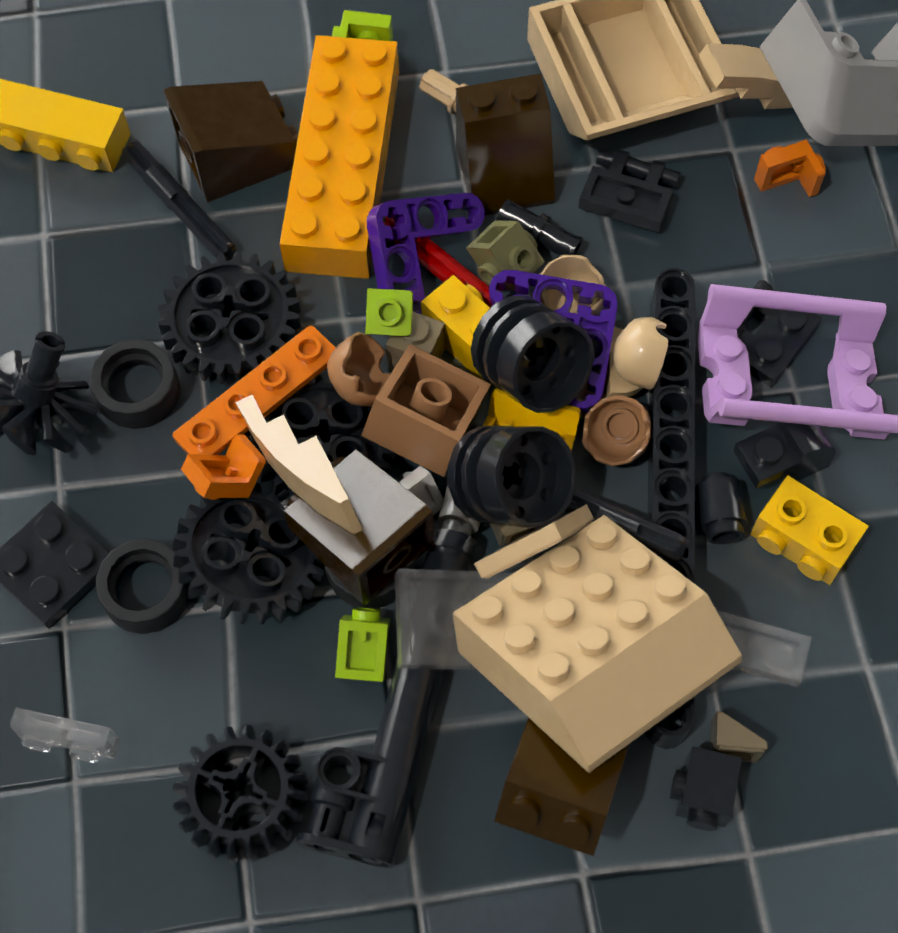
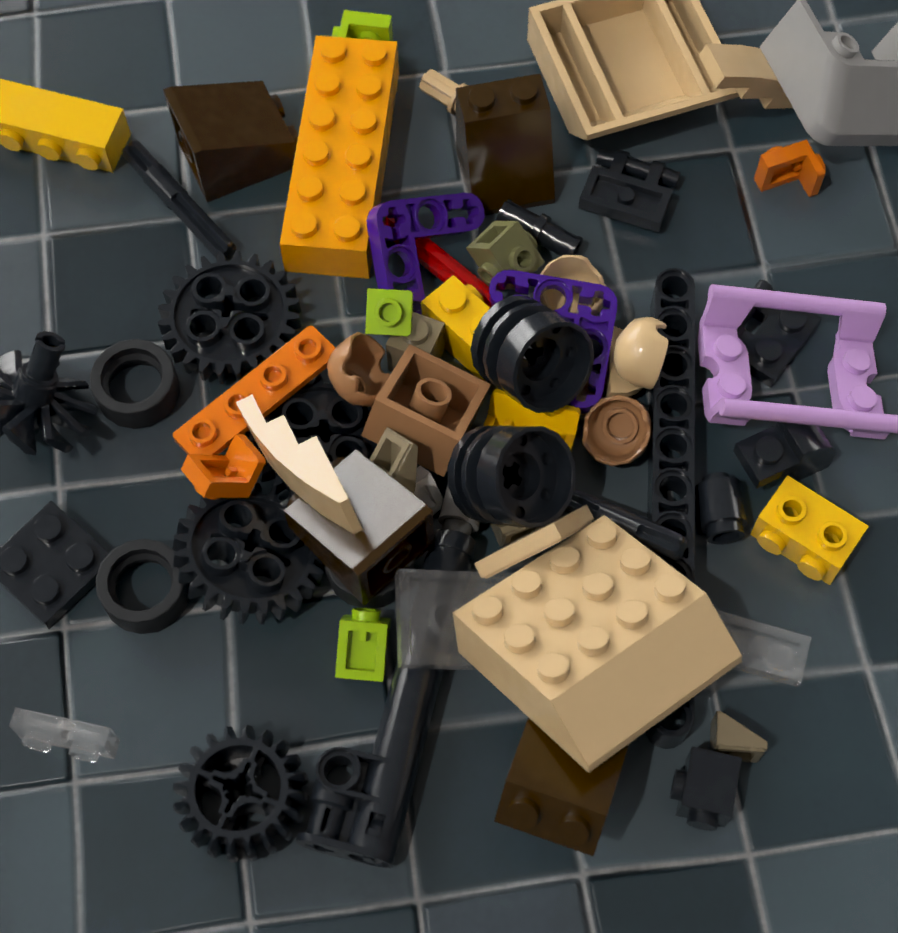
none -> dark tan slope [369,427,418,494]

